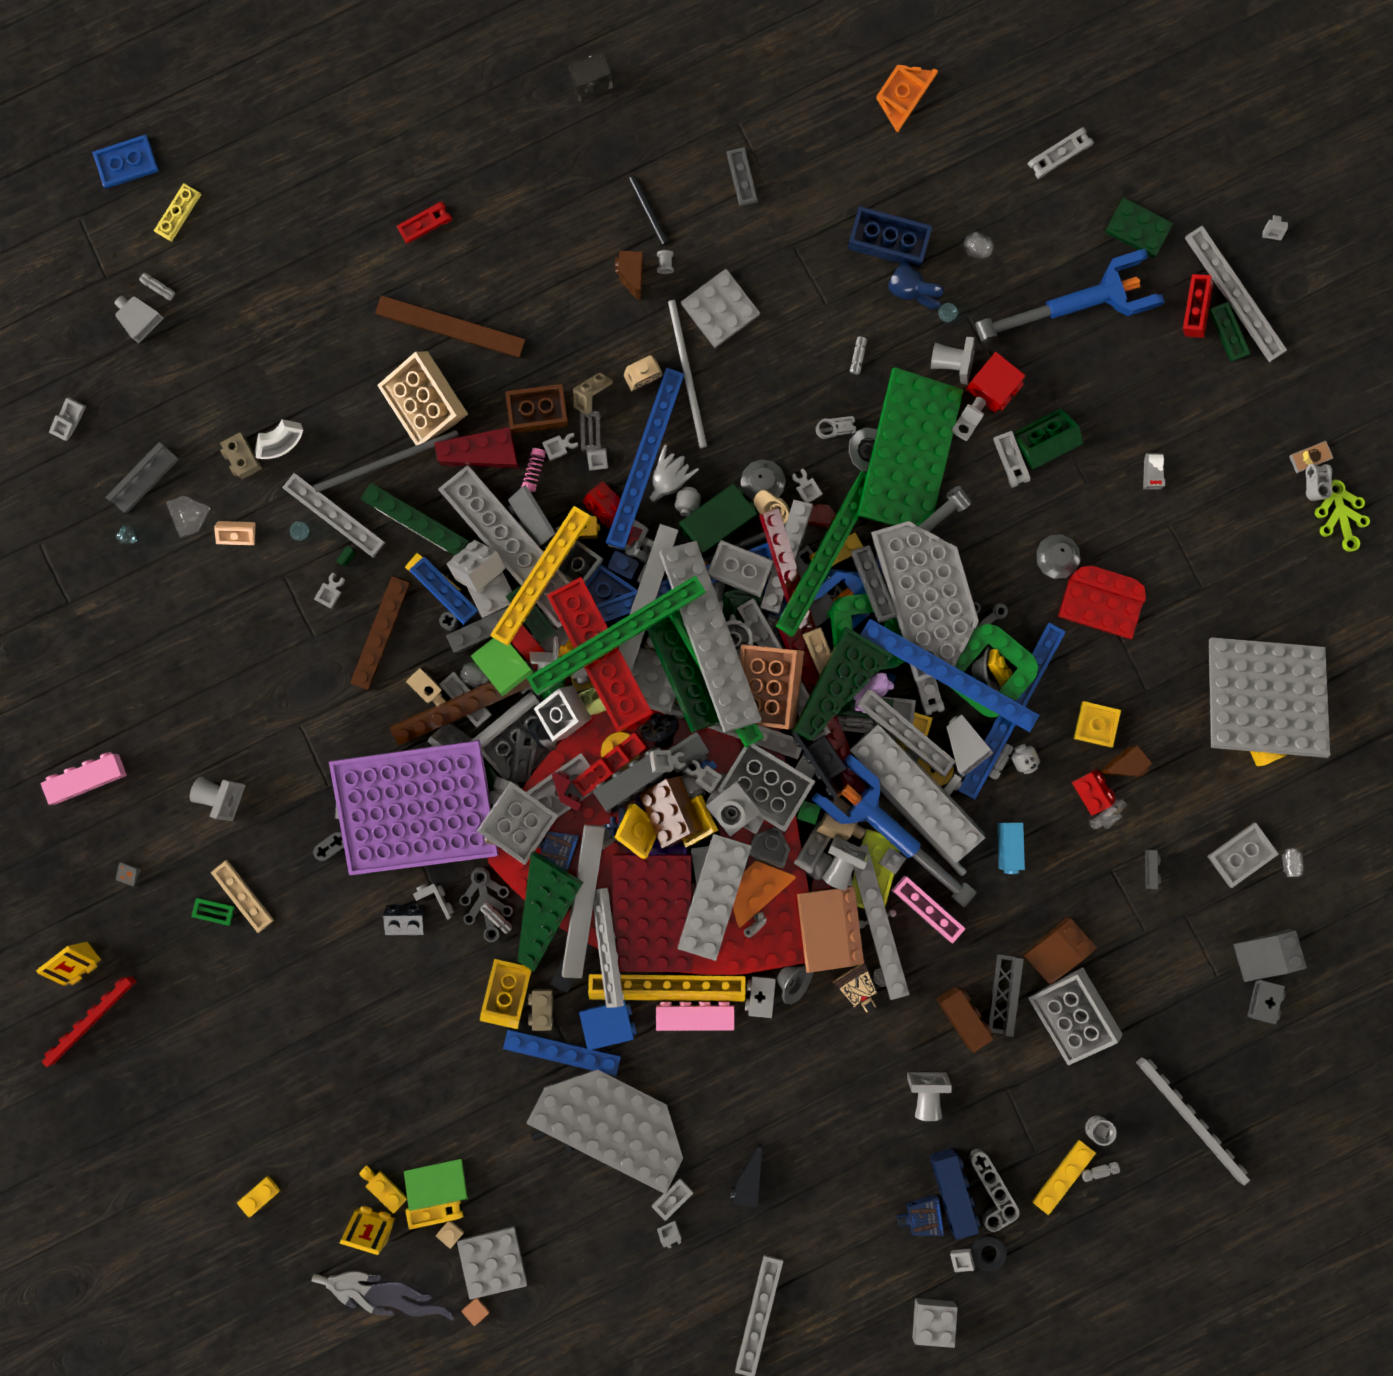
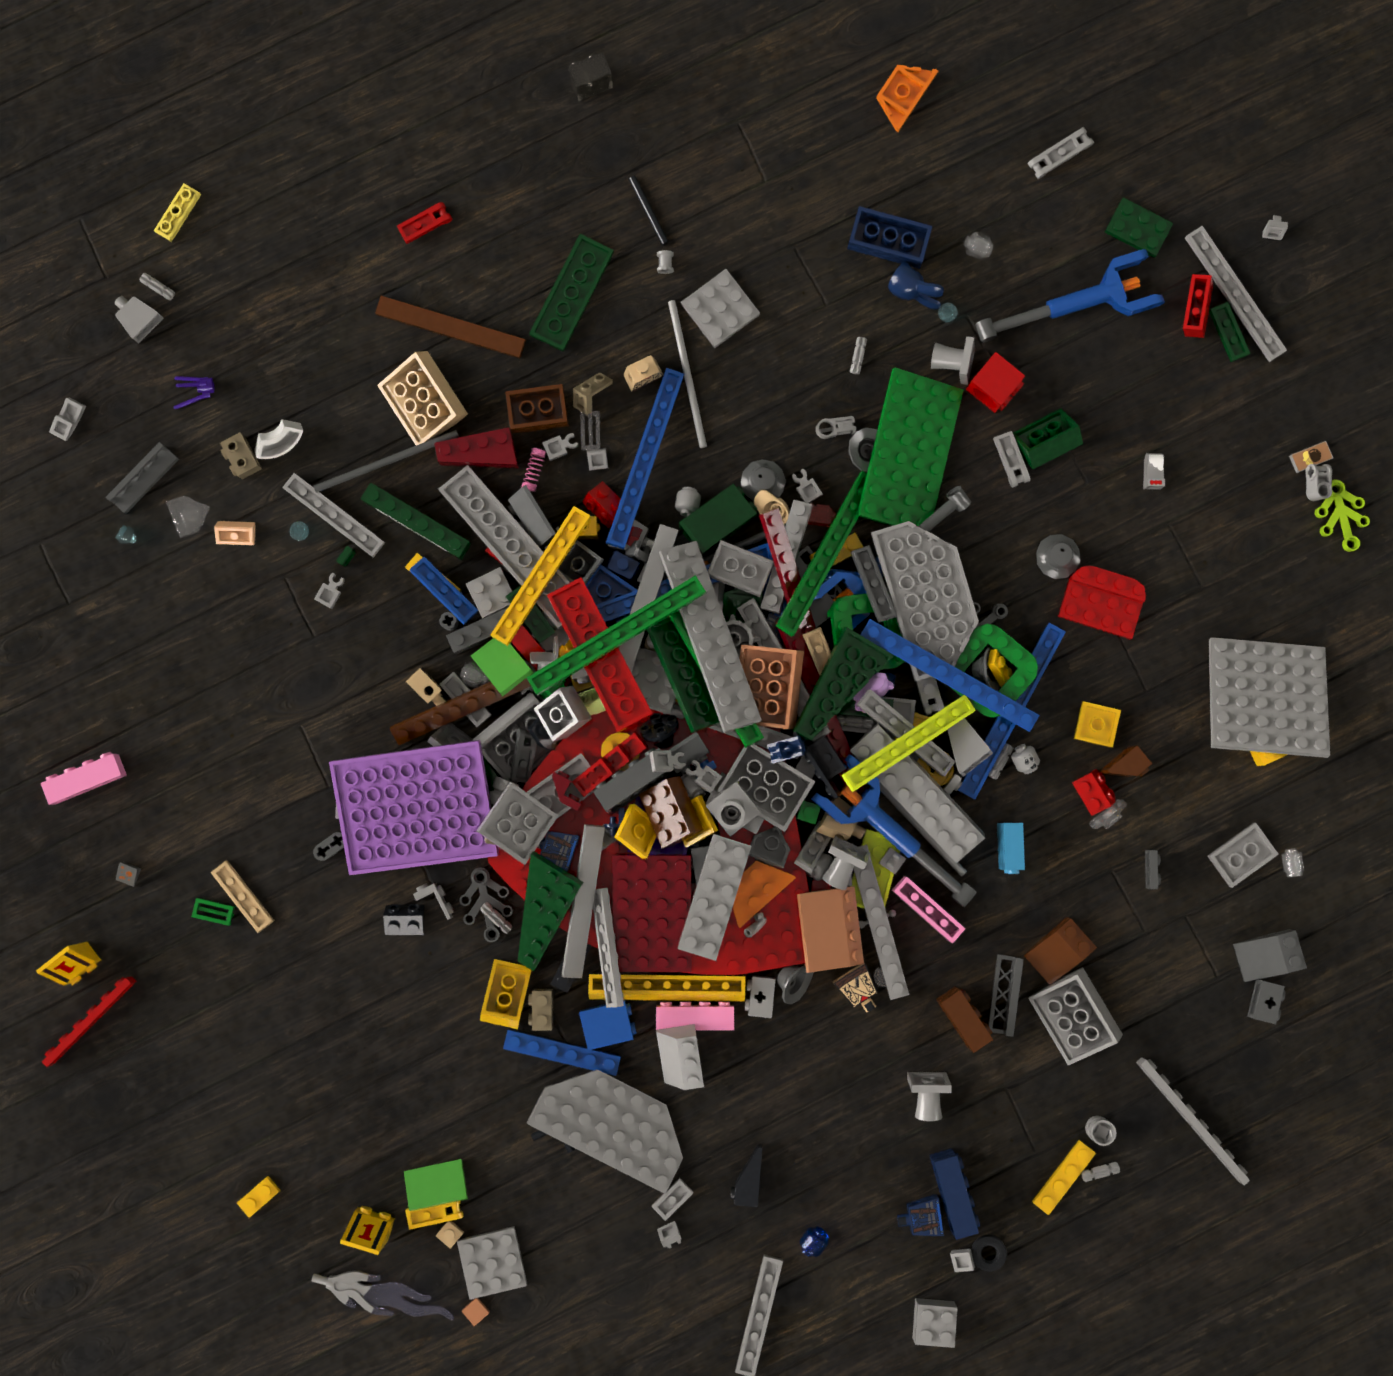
blue tile [92,134,159,189] -> none
light grey plant [190,777,246,821] -> none
reddish brown plate [350,577,410,690] -> none
yellow plate [359,1165,407,1214] -> none
light grey brick [447,540,506,592] -> none
reddish brown slope [615,251,643,300] -> none
light grey piece [650,445,699,502] -> none
dark grey tile [726,147,758,207] -> none
light grey bracket [952,397,986,441] -> none
light grey beam [969,1149,1019,1232] -> none
none -> dark purple plant [174,376,215,409]
none -> dark green plate [529,234,614,352]
none -> light grey slope [656,1024,704,1090]
none -> dark blue hips [767,736,805,764]
none -> clear blue head [800,1226,829,1257]
none -> neon yellow plate [841,695,976,792]

